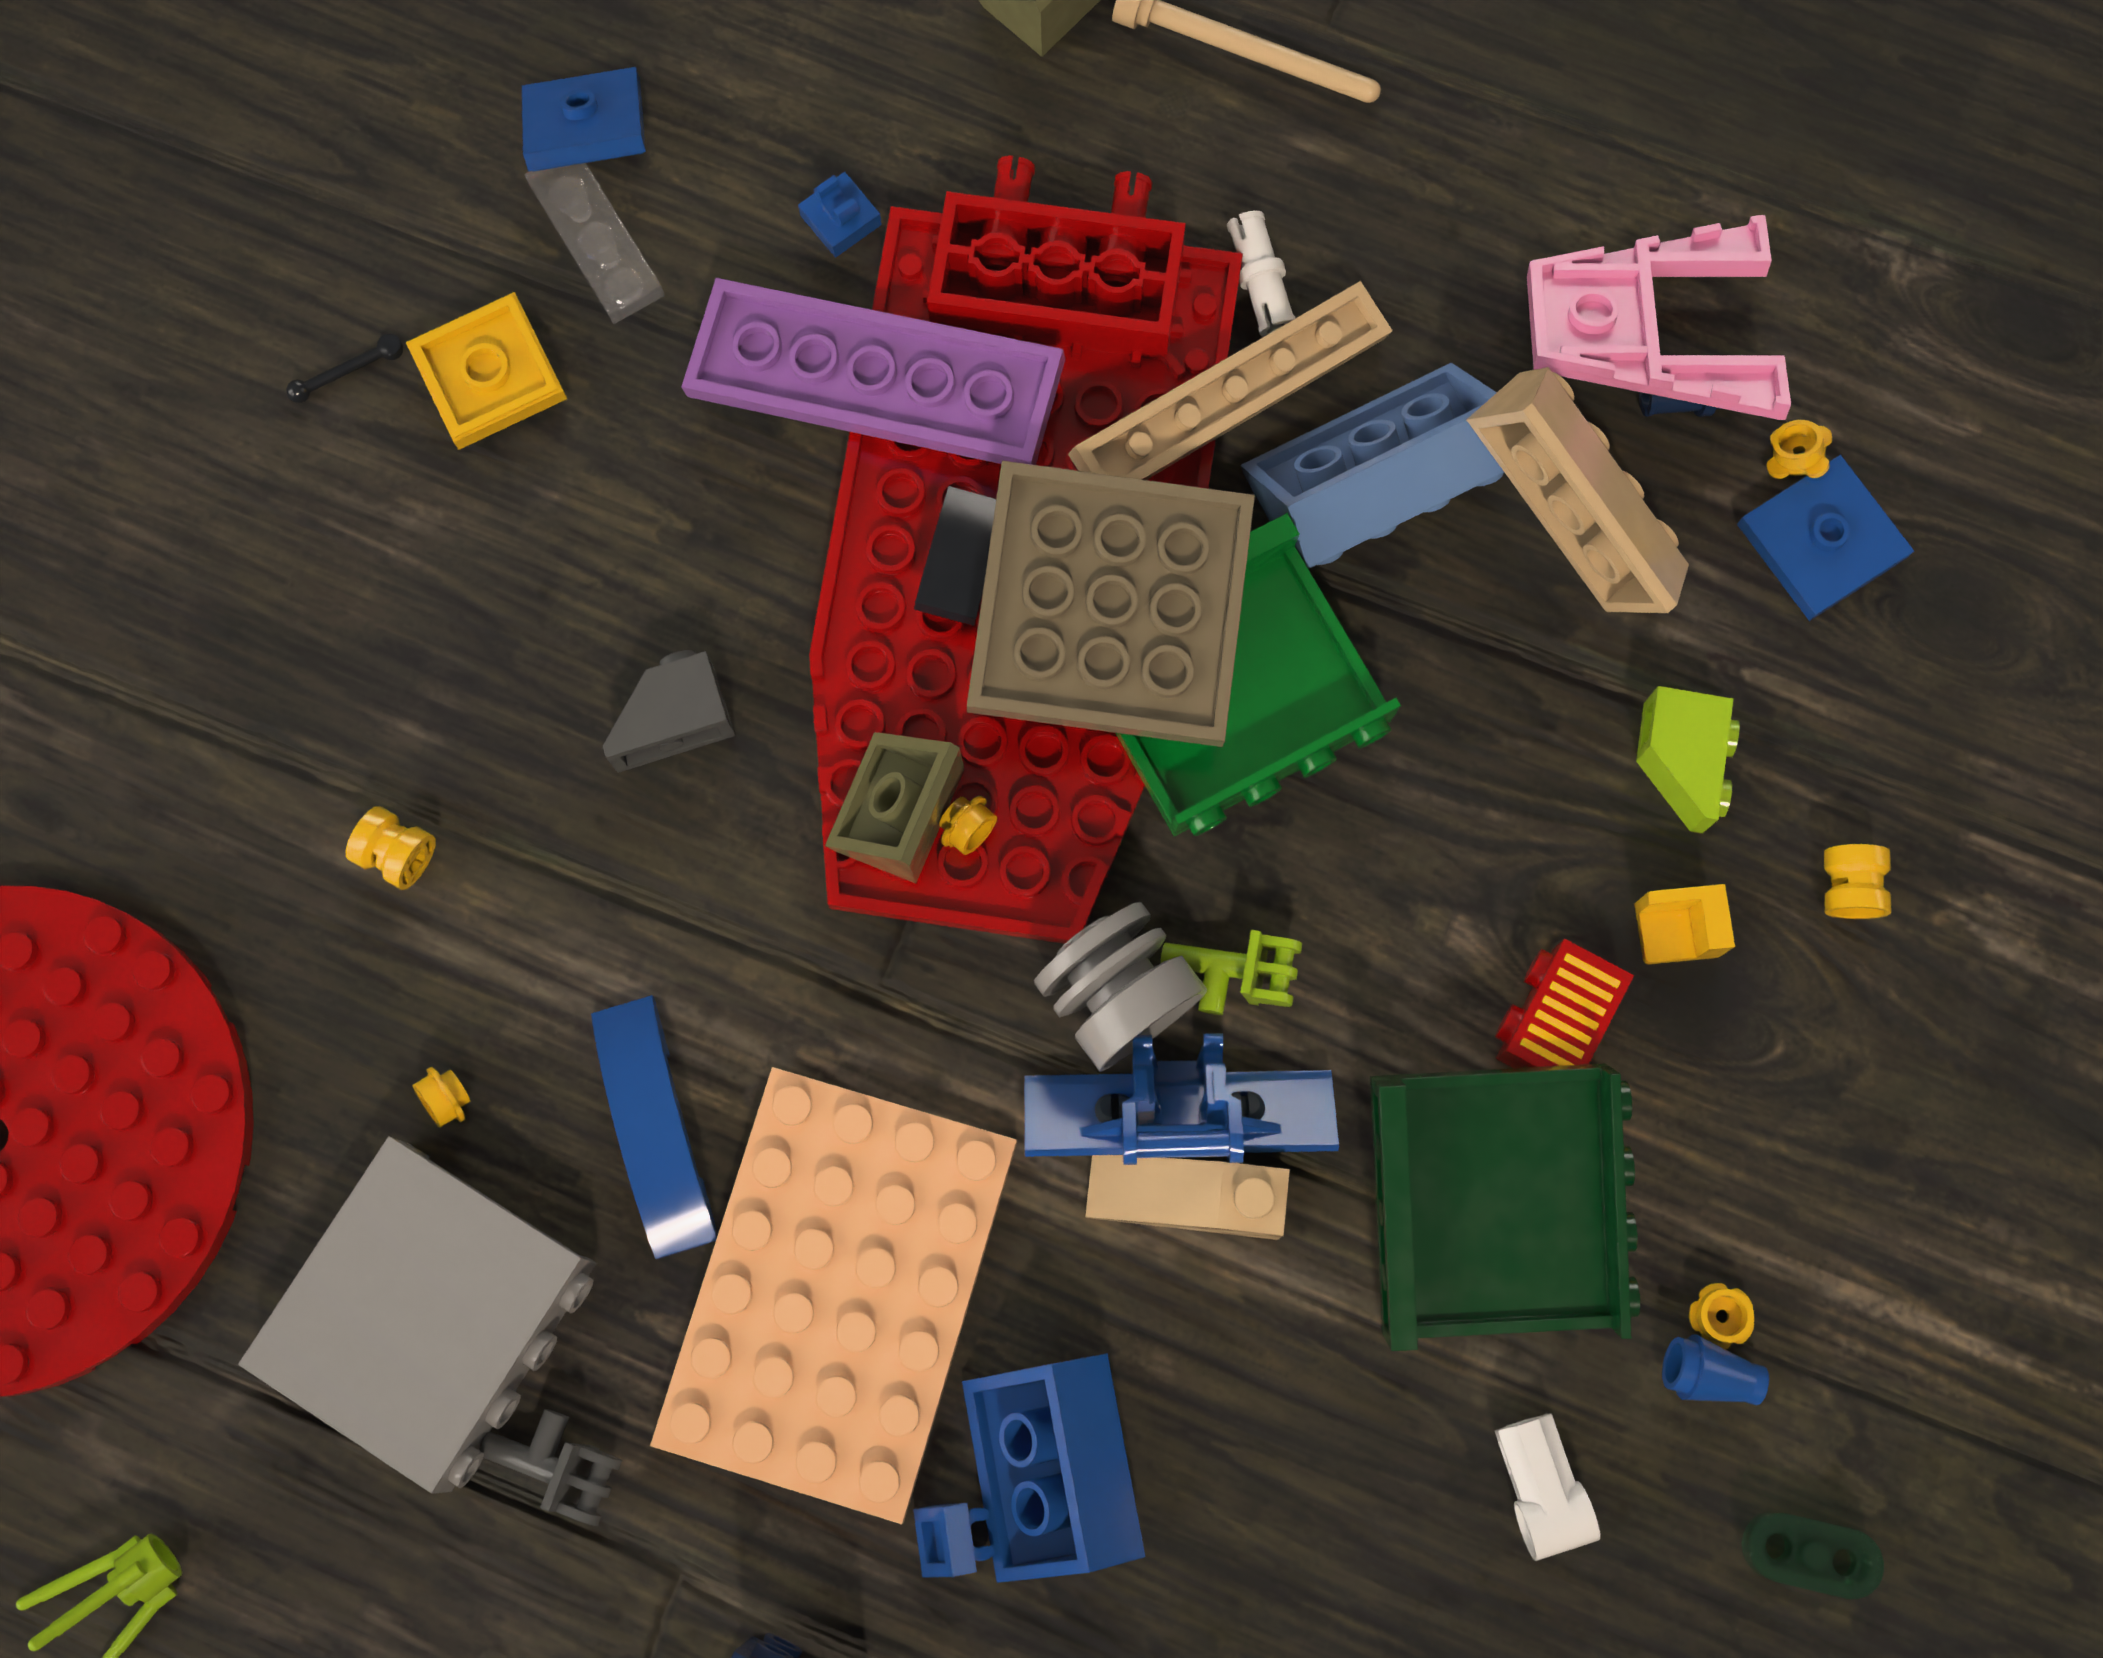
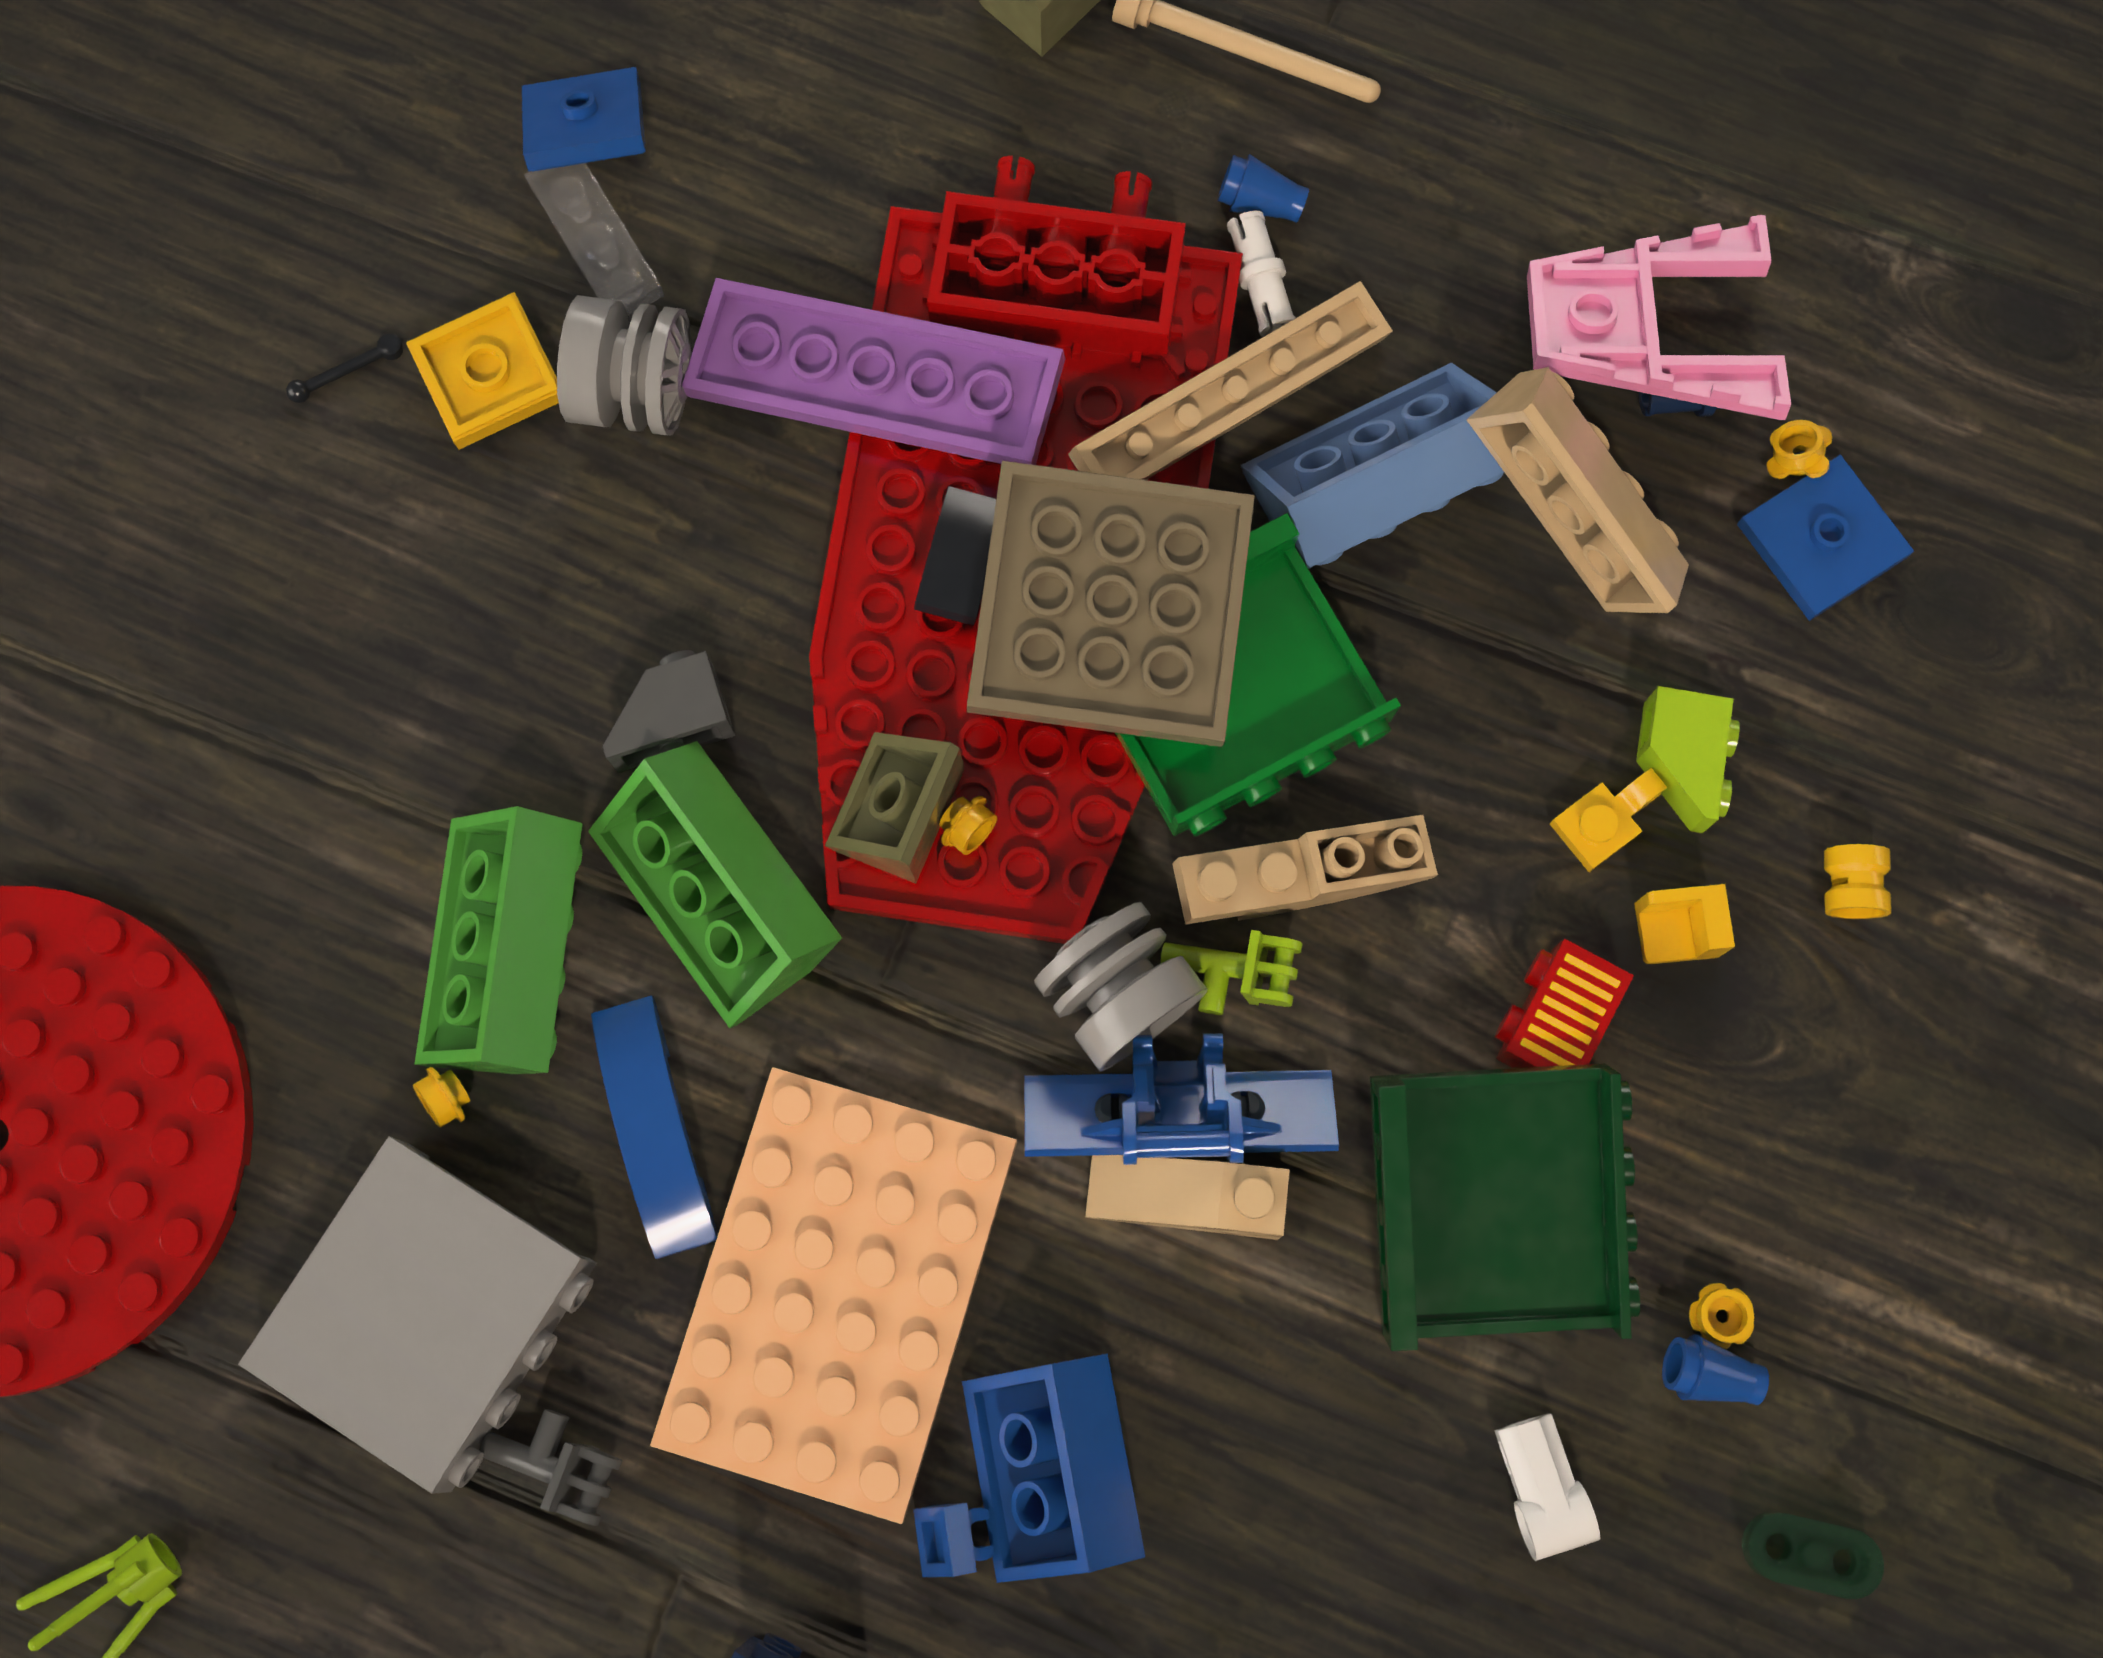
yellow wheel [346,806,436,890] -> none
blue tile [798,172,882,258] -> none
none -> bright green slope [414,806,582,1074]
none -> light grey wheel [557,295,692,435]
none -> bright green slope [588,741,842,1028]
none -> tan slope [1172,815,1438,925]
none -> blue cone [1217,154,1309,223]
none -> yellow plate [1550,768,1667,872]

